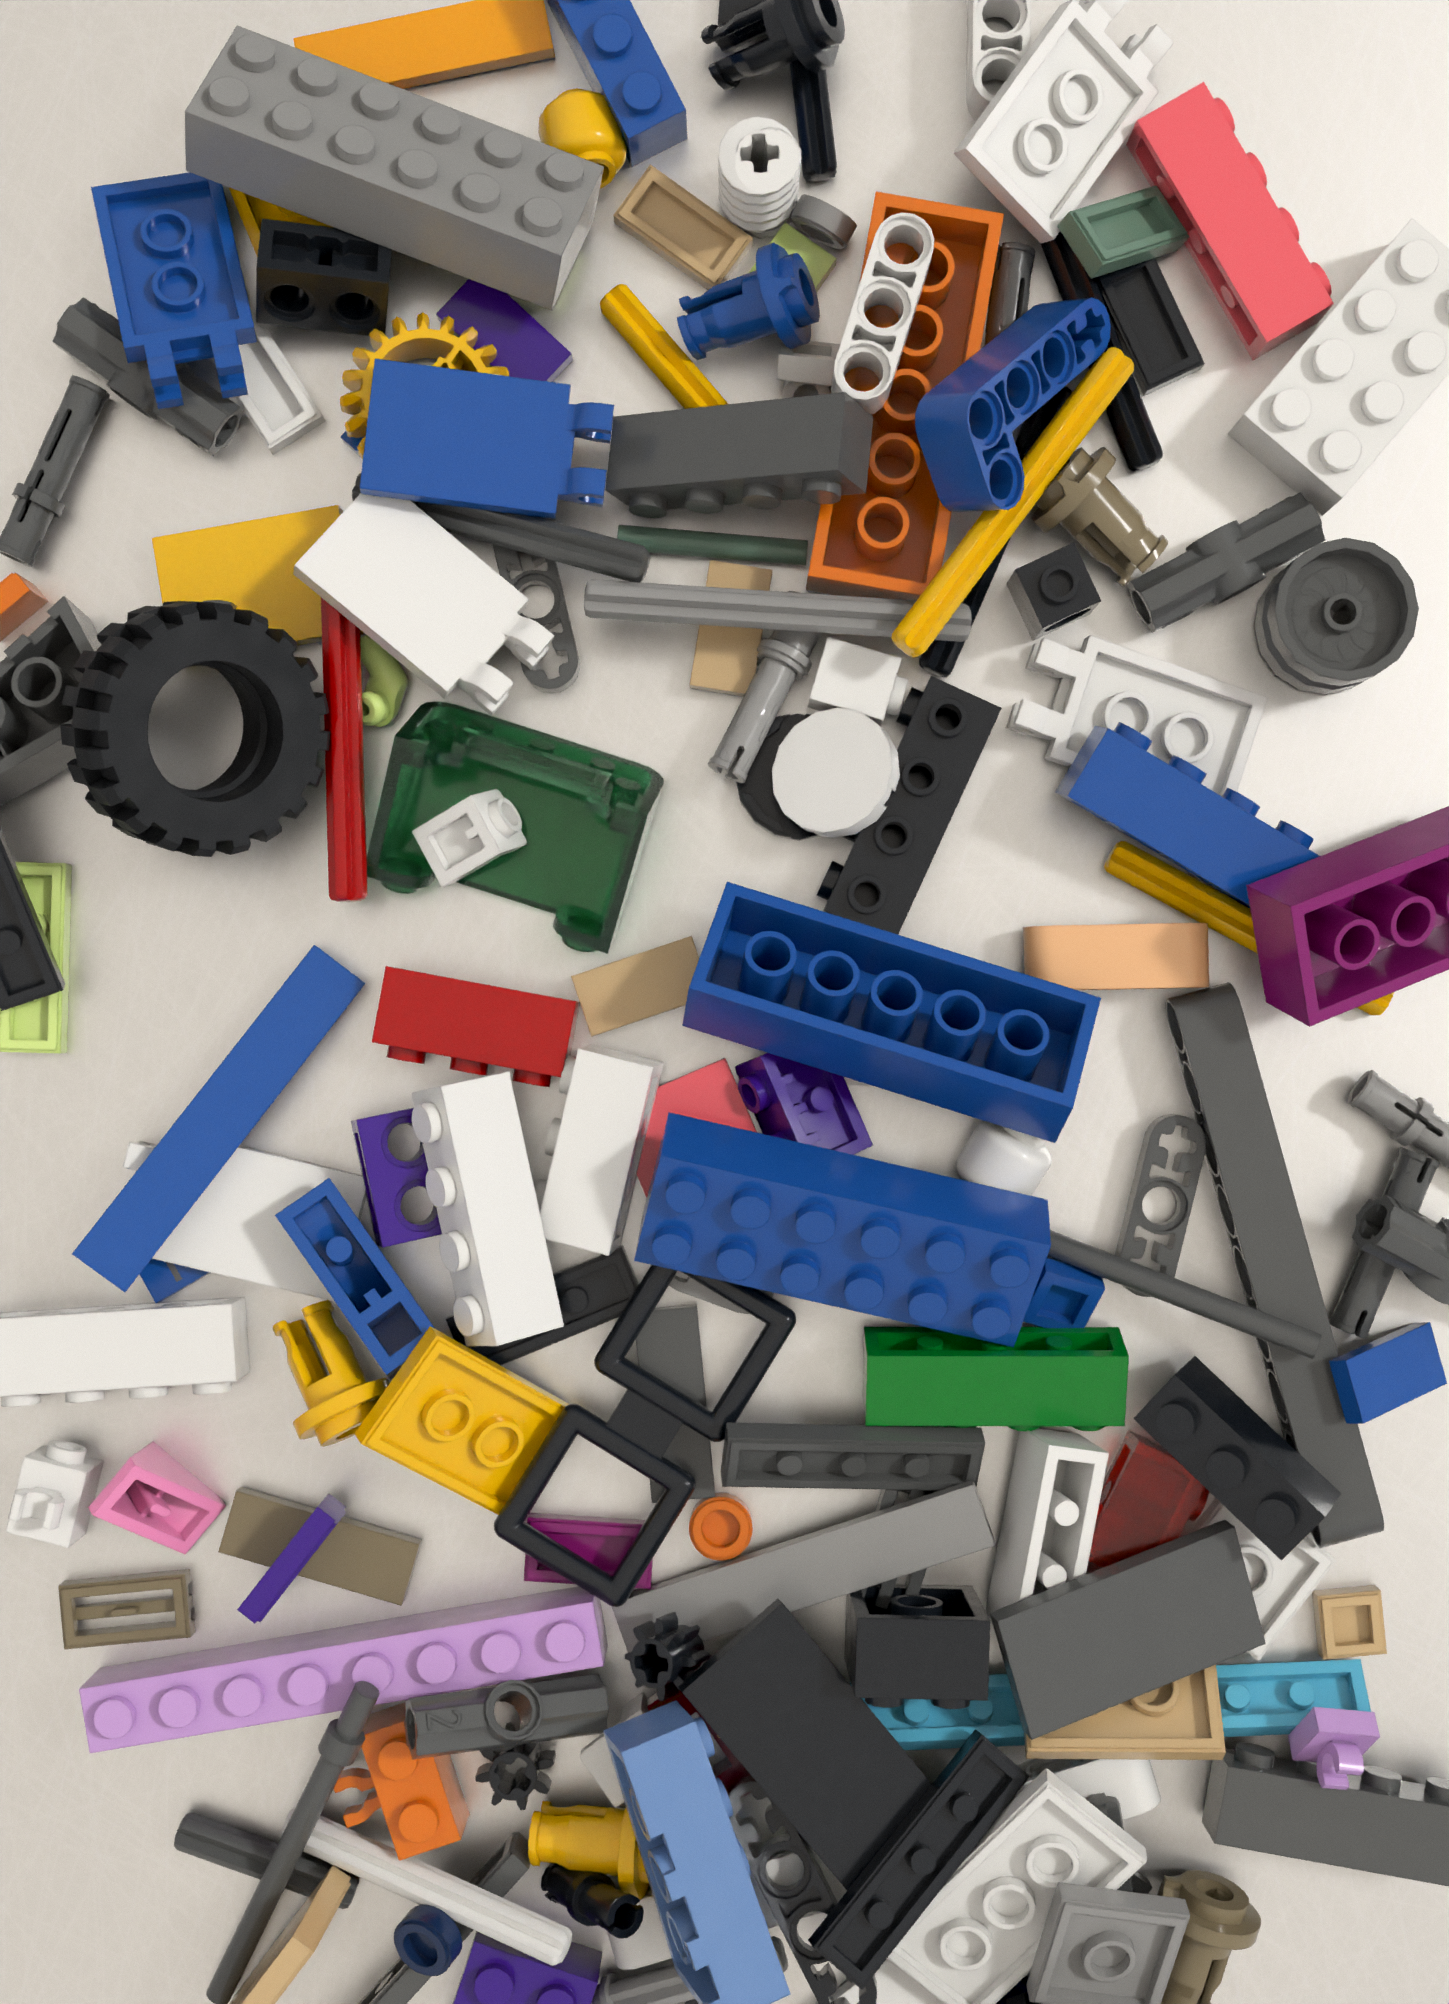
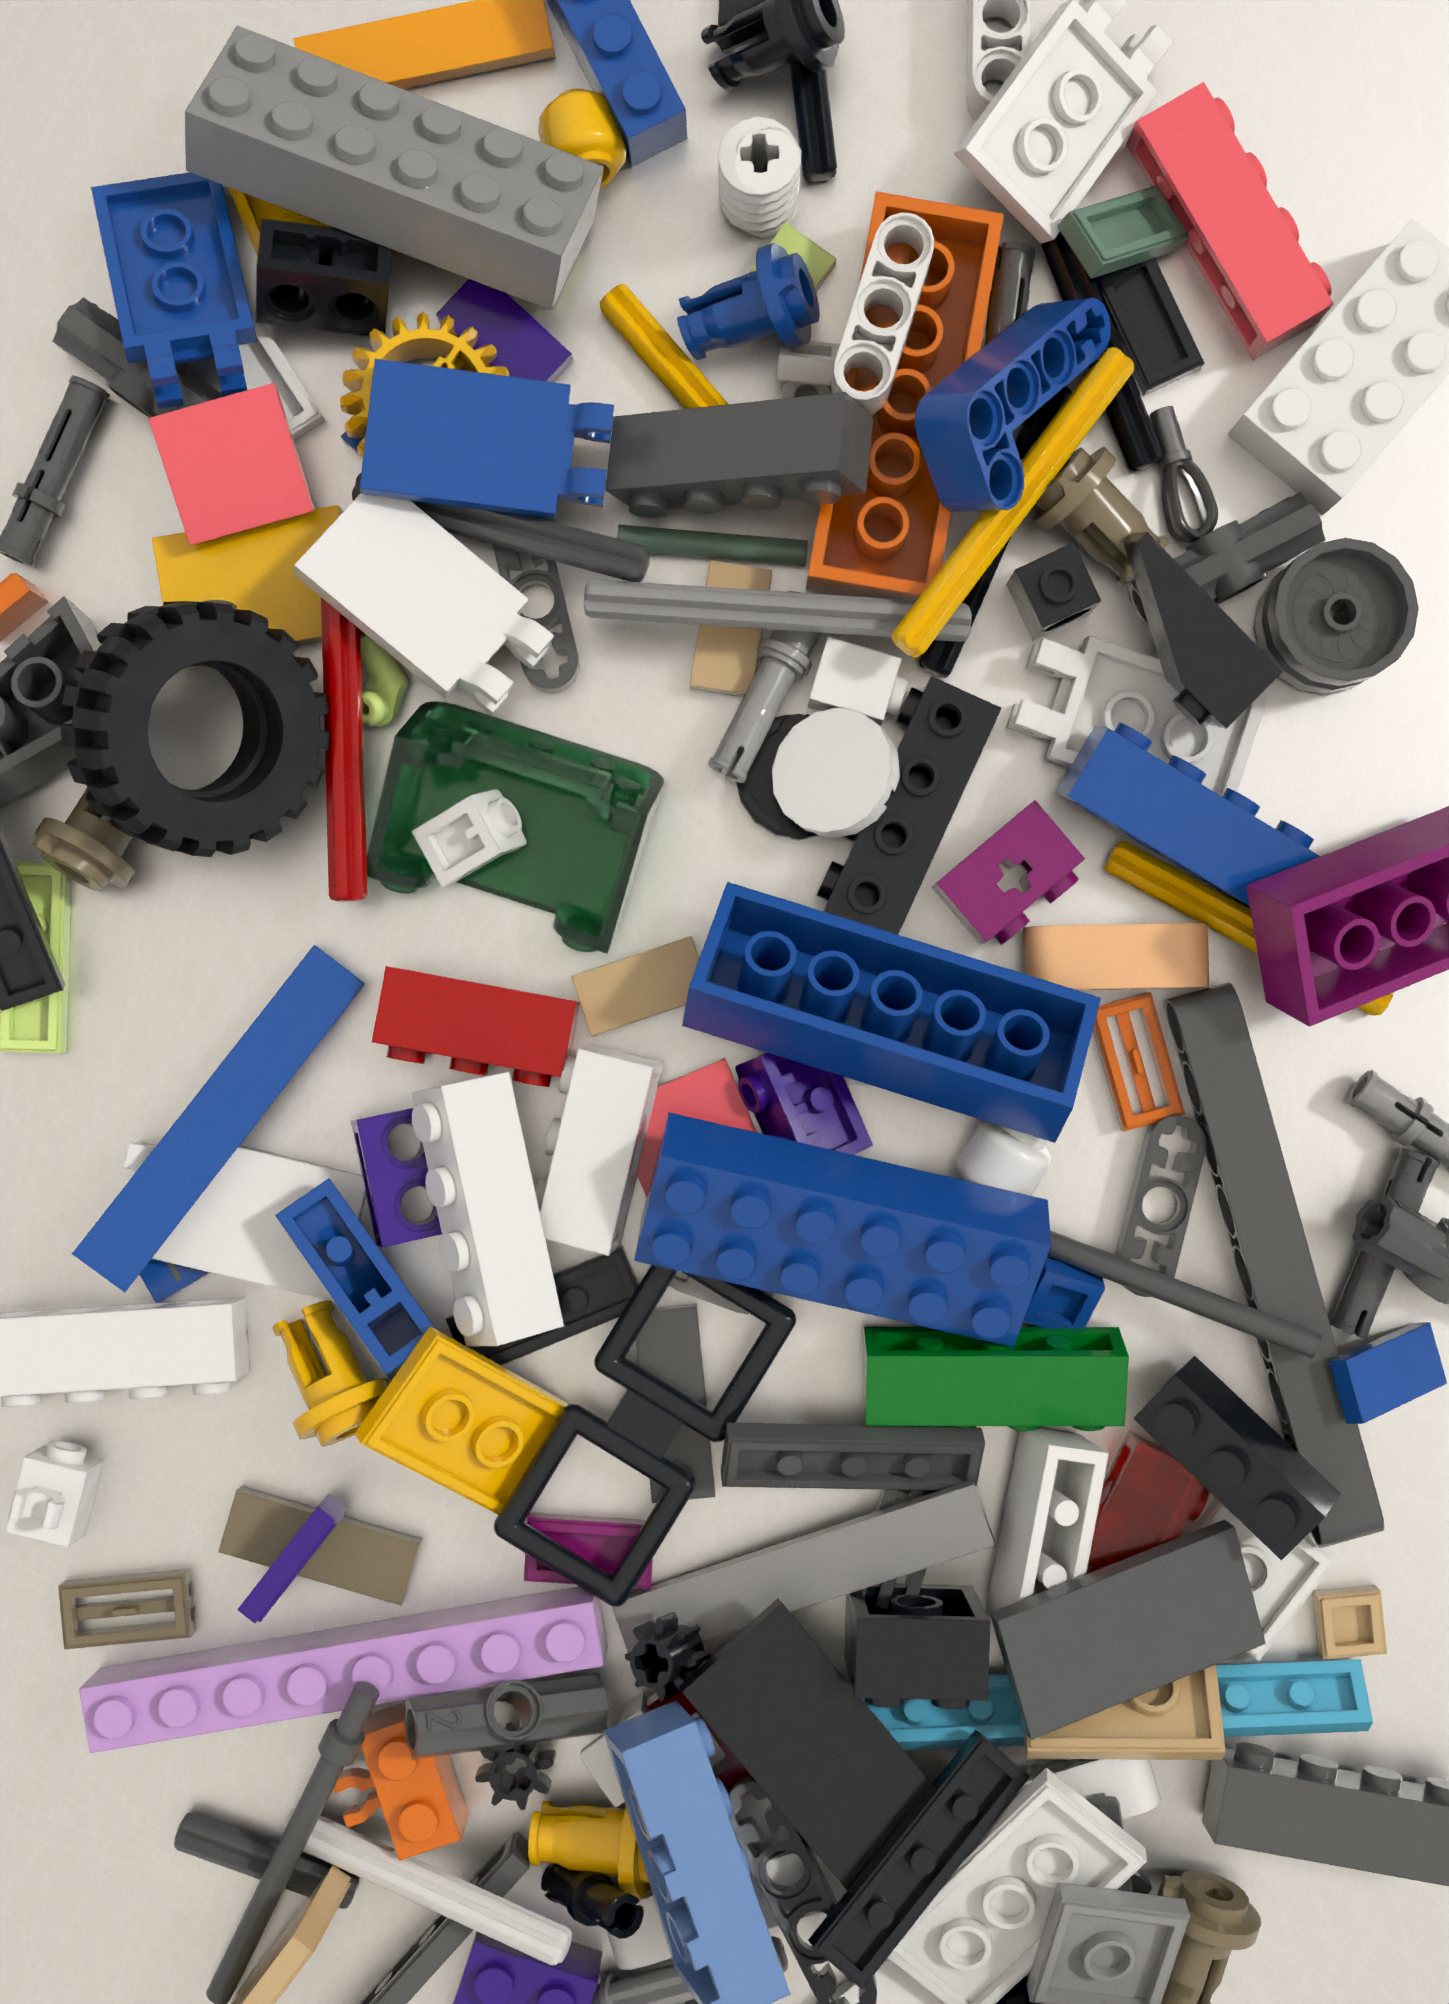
bright pink slope [88,1441,226,1554] -> none
dark blue tile [394,1905,462,1976] -> none
tan tile [613,164,753,290] -> none
orange tile [689,1492,753,1561] -> none
light grey tile [791,194,857,249] -> none
lavender tile [1288,1707,1380,1790] -> none
none -> dark tan piece [32,787,135,892]
none -> coral tile [148,383,315,546]
none -> magenta brick [931,800,1085,945]
none -> orange tile [1093,992,1185,1132]
none -> black slope [1123,532,1282,729]
none -> flat silver piece [1150,406,1218,543]

